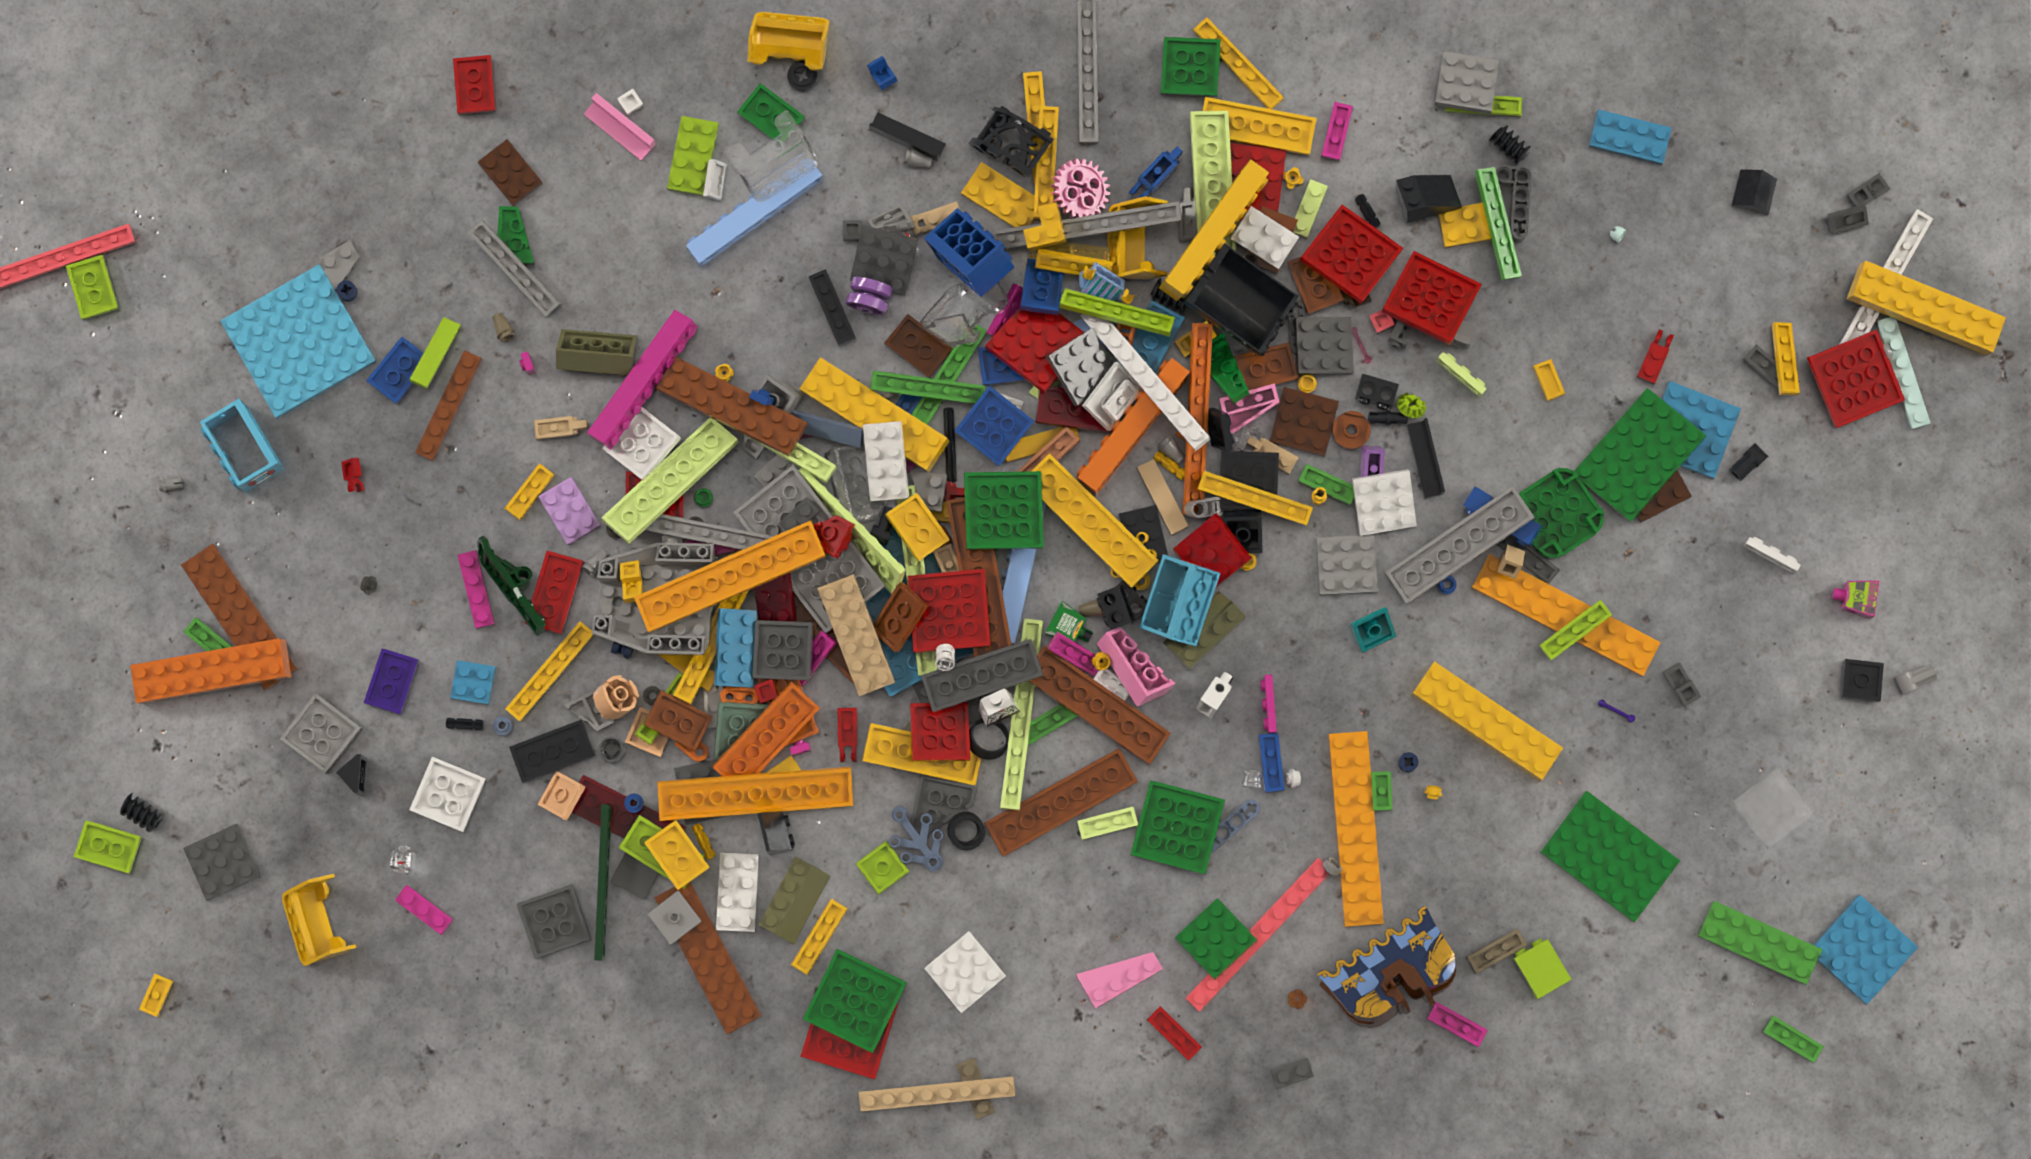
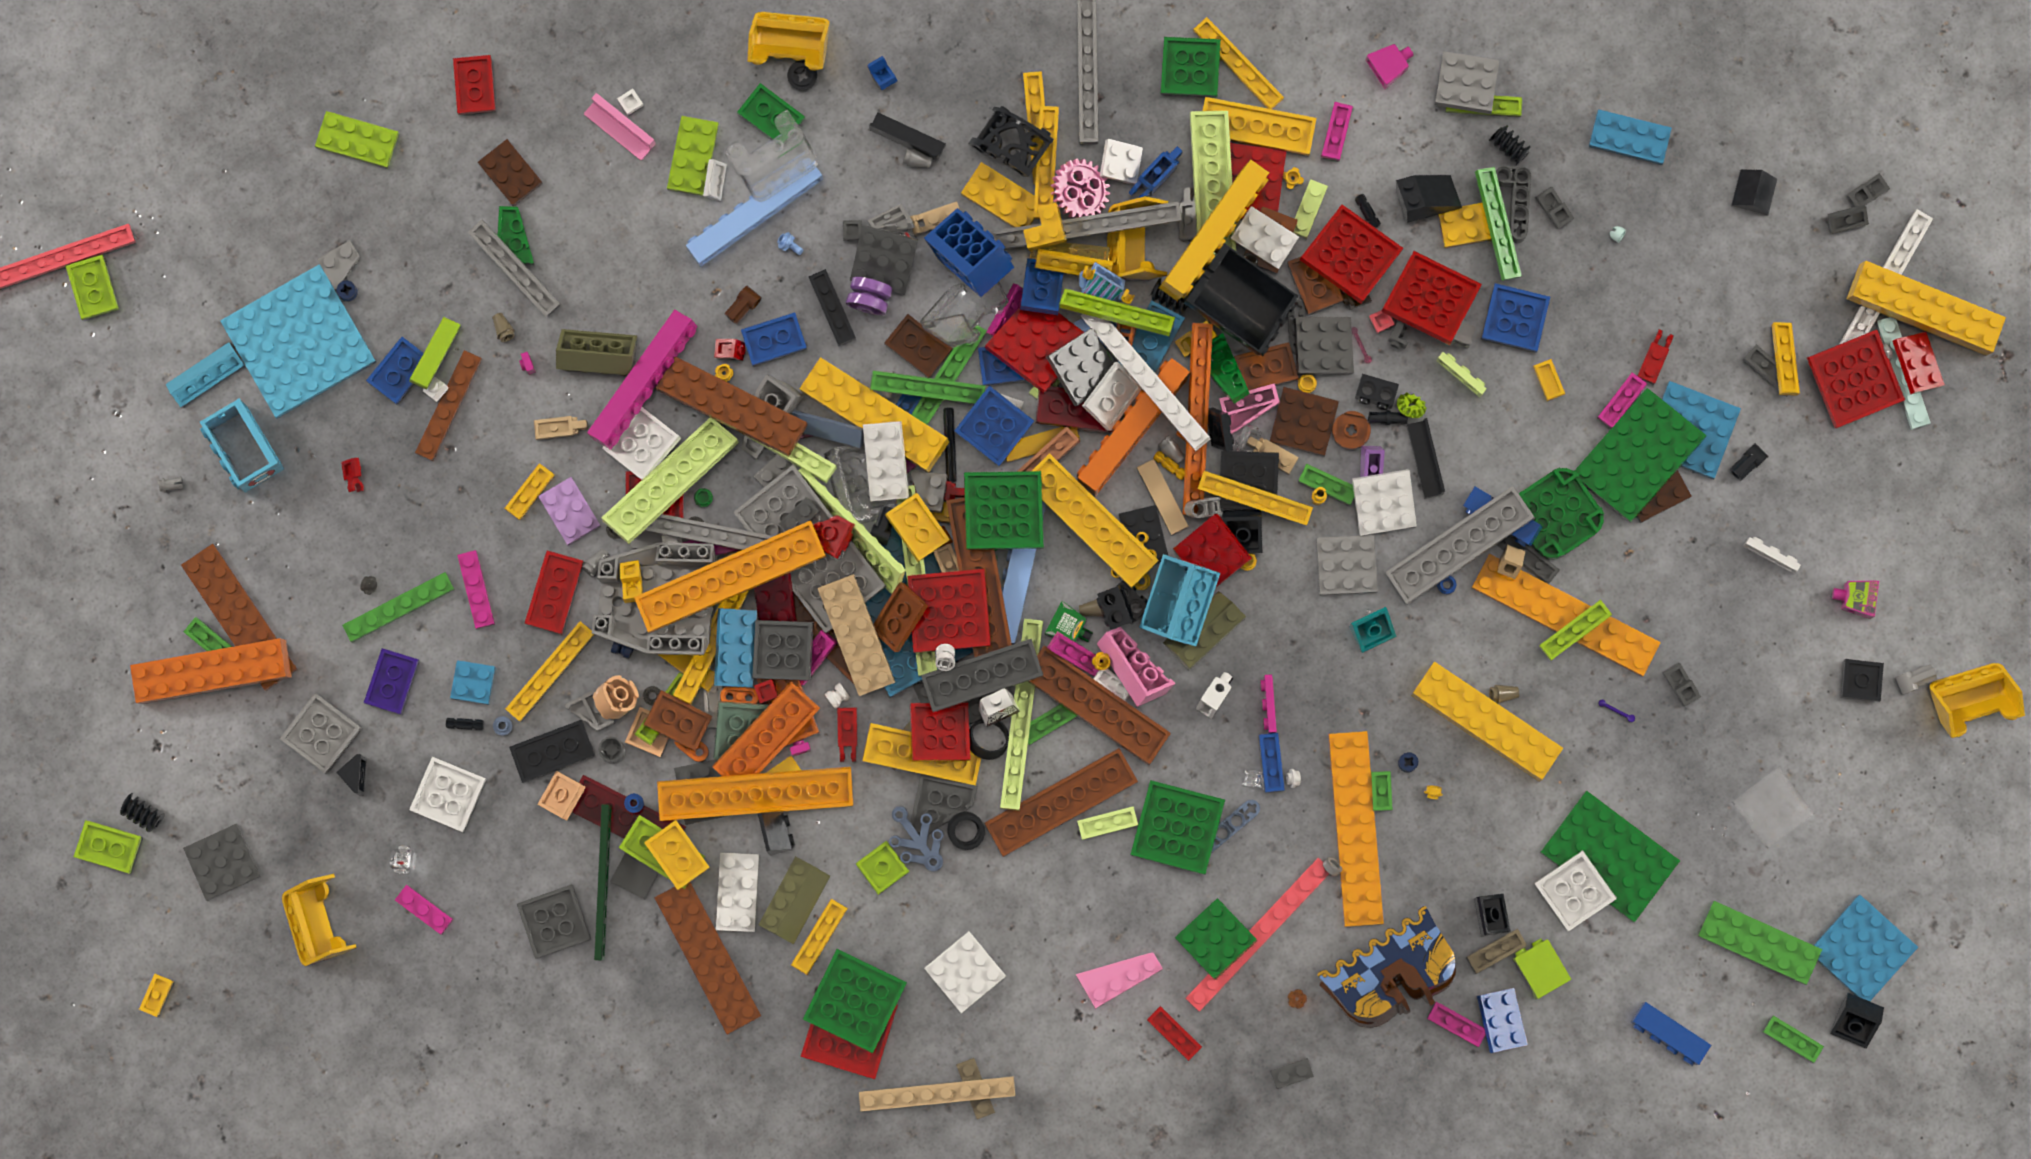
dark green piece [477,536,546,636] -> none
light grey plate [647,891,702,945] -> none
yellow axle [692,823,716,860] -> none
blue plate [749,388,775,406] -> none
white plate [1102,380,1140,421] -> none
none -> medium azure panel [166,343,244,407]
none -> lime plate [315,111,399,169]
none -> bright green plate [342,572,455,642]
none -> white plate [423,377,449,402]
none -> red bracket [714,339,746,361]
none -> reddish brown piece [724,285,762,325]
none -> blue plate [741,312,807,366]
none -> light blue plate [777,232,804,255]
none -> white wheel [824,683,850,709]
none -> white plate [1100,139,1143,185]
none -> dark pink torso [1366,44,1414,89]
none -> black slope [1474,893,1511,937]
none -> plate [1477,988,1528,1053]
none -> blue plate [1481,283,1550,353]
none -> dark tan cone [1489,685,1519,704]
none -> dark grey slope [1535,187,1574,229]
none -> white plate [1535,850,1617,931]
none -> dark pink plate [1597,372,1647,428]
none -> blue brick [1631,1002,1712,1066]
none -> black slope [1830,993,1884,1049]
none -> plate [1892,332,1945,394]
none -> yellow windscreen [1930,663,2025,738]

